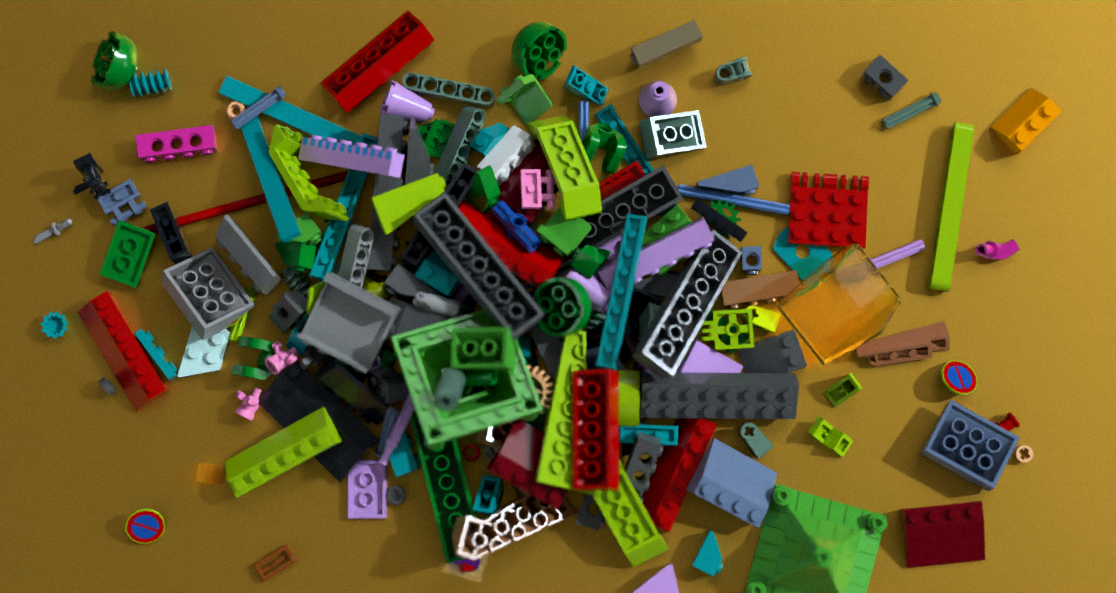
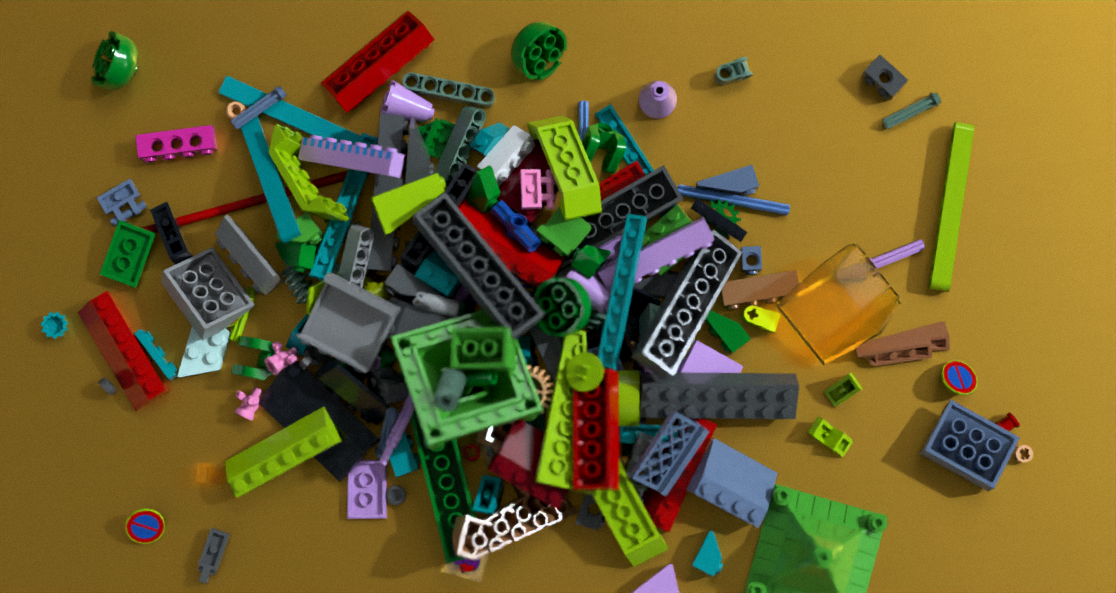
light grey piece [33,218,72,244] -> none
black piece [73,153,111,200] -> none
teal piece [130,68,172,98] -> none
dark orange tile [253,544,297,582] -> none
dark grey brick [269,289,307,334] -> none
bright green bracket [496,74,552,125] -> none
teal slope [563,65,609,106] -> none
dark tan brick [630,19,703,69] -> none
sand green slope [639,110,706,159] -> none
lime piece [700,309,754,350] -> none
dark grey slope [738,330,807,373] -> none
sand green piece [738,423,773,460] -> none
teal piece [773,226,832,281] -> none
red hinge [788,171,869,249] -> none
dark red slope [900,501,985,568] -> none
dark pink arm [975,239,1020,259] -> none
light orange slope [990,88,1062,154] -> none
none -> dark grey hinge [198,528,231,584]
none -> lime piece [566,352,604,392]
none -> sand blue fence [629,410,710,496]

